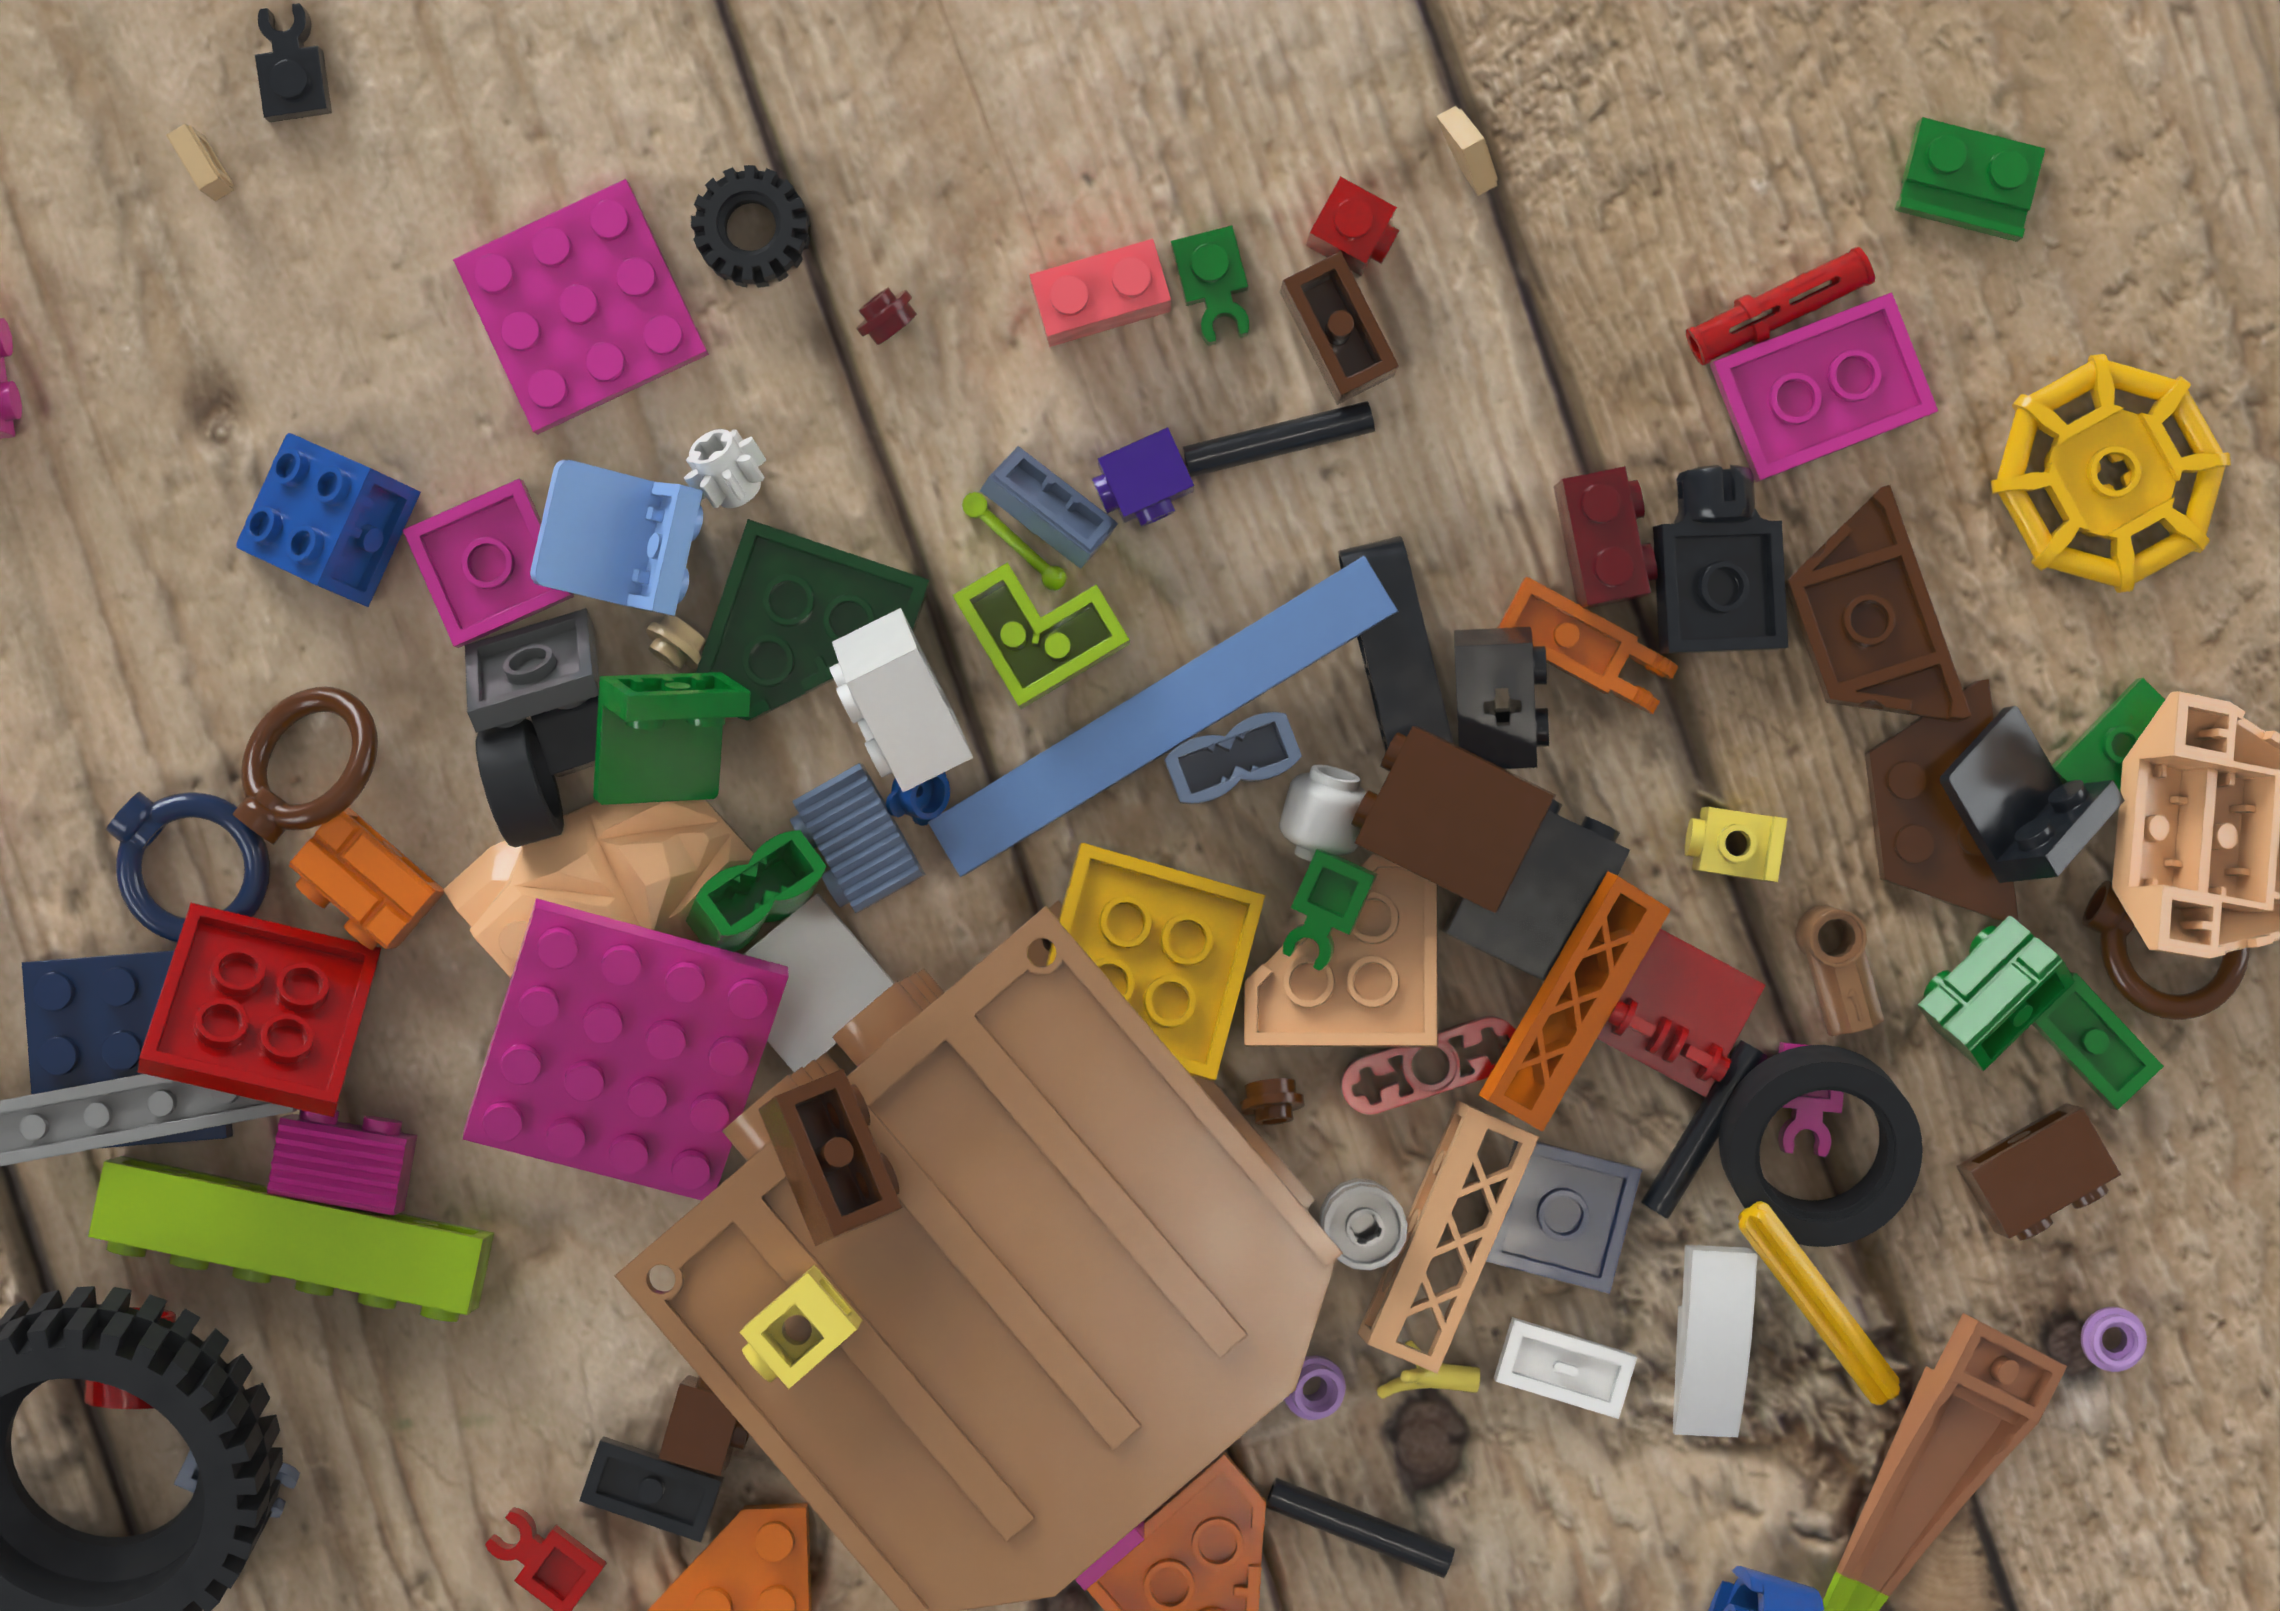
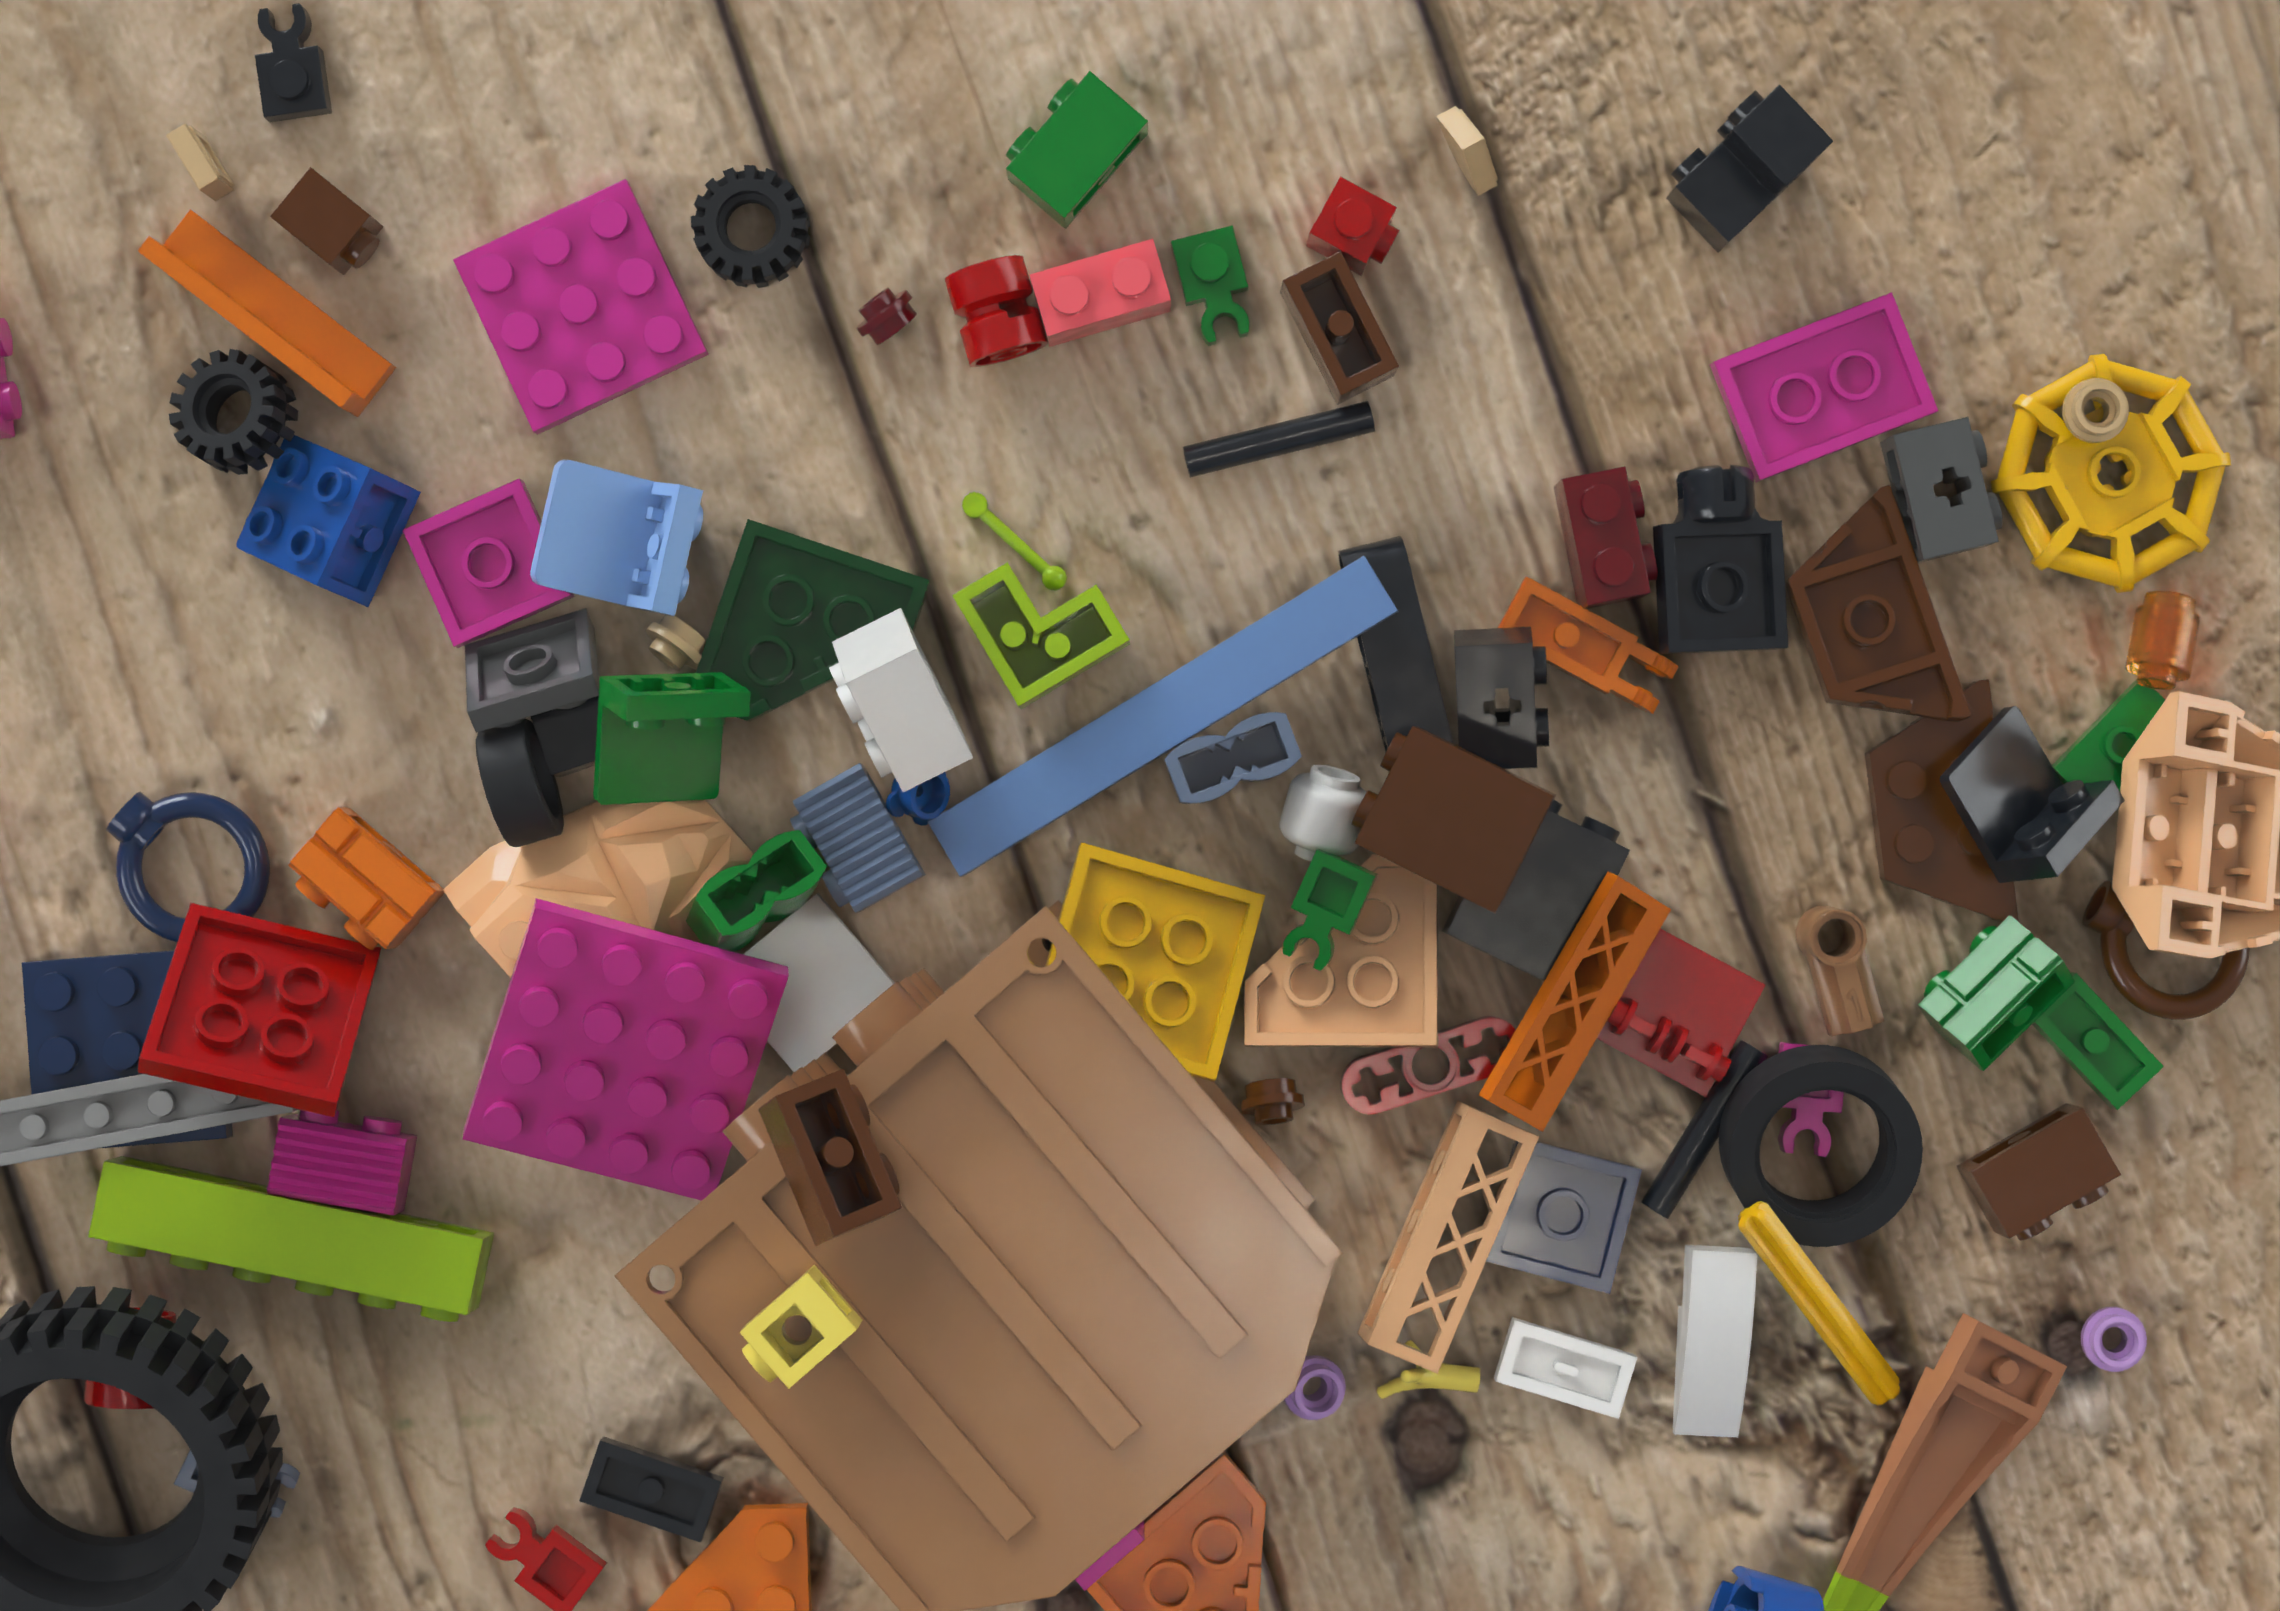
reddish brown piece [232,687,378,845] -> none
reddish brown brick [658,1375,749,1476] -> none
white gear [684,429,766,508] -> none
sand blue plate [980,446,1118,569] -> none
dark purple brick [1092,427,1194,527] -> none
black piece [1266,1478,1455,1578] -> none
light grey wheel [1319,1178,1408,1271] -> none
red pin [1685,247,1875,366] -> none
light yellow brick [1685,807,1788,882] -> none
green plate [1895,117,2046,242] -> none
none -> orange fence [138,209,397,417]
none -> black tyre [169,349,298,475]
none -> reddish brown brick [270,167,384,275]
none -> red wheel [945,255,1048,367]
none -> green brick [1006,71,1148,229]
none -> black brick [1666,84,1833,252]
none -> dark grey brick [1880,417,2003,563]
none -> tan plate [2062,378,2129,443]
none -> clear orange brick [2125,591,2201,690]

